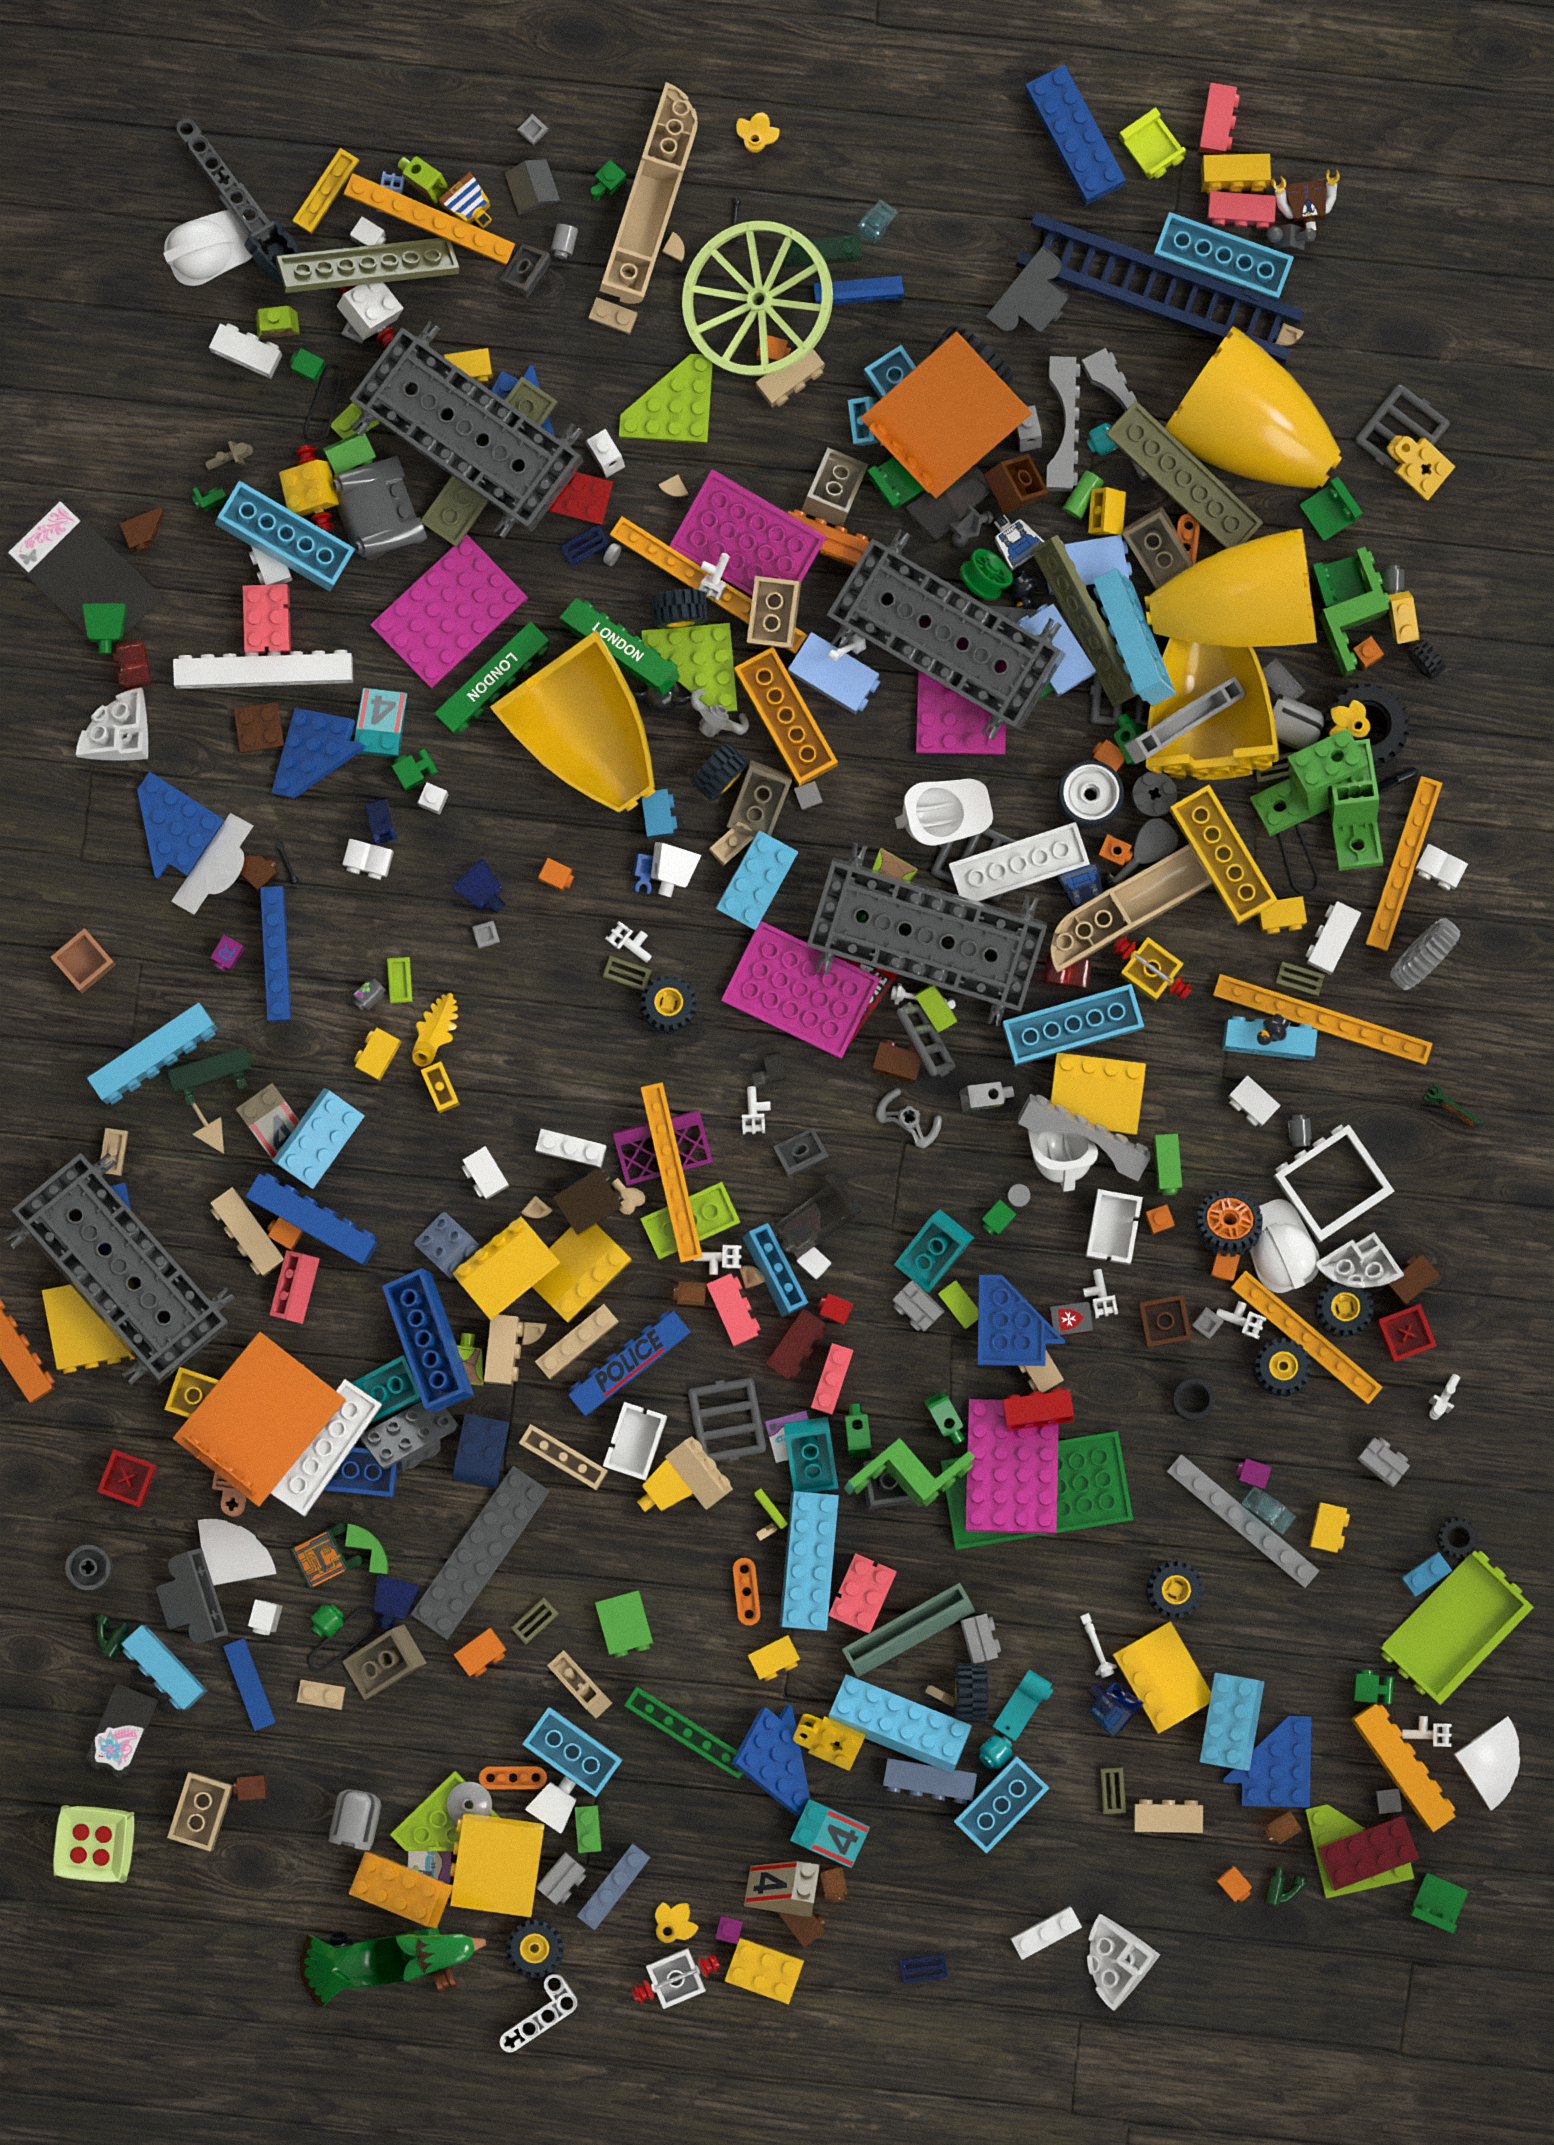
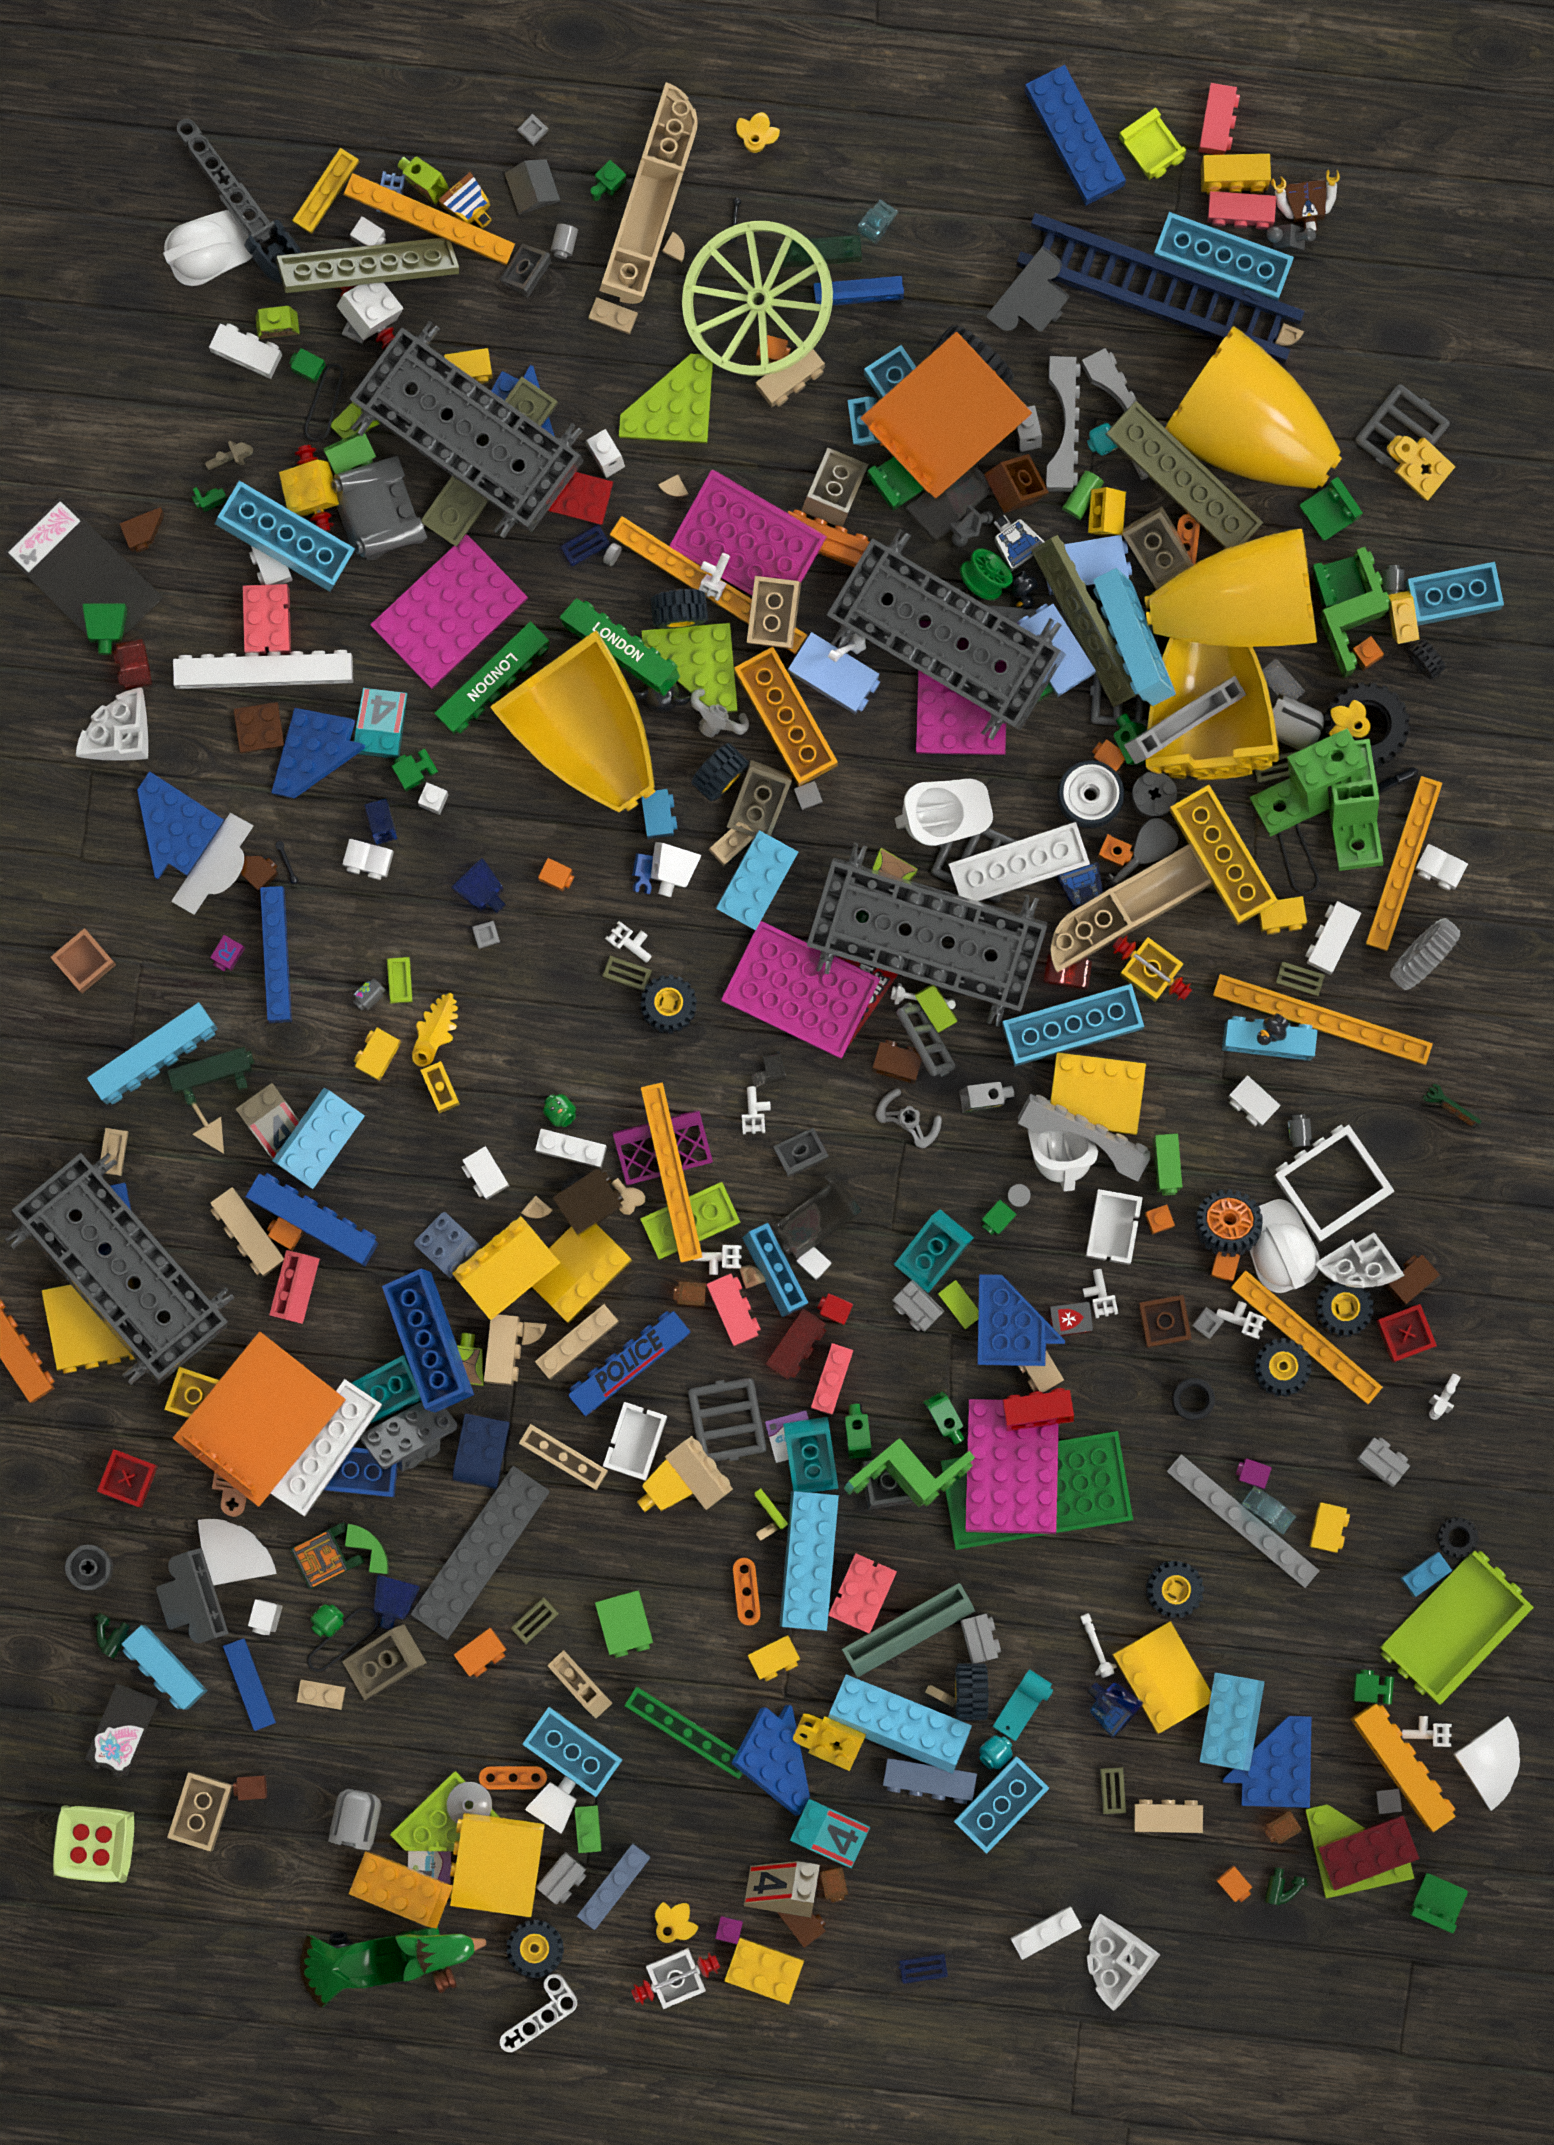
none -> green head [543,1094,576,1127]
none -> medium azure brick [1405,562,1504,626]

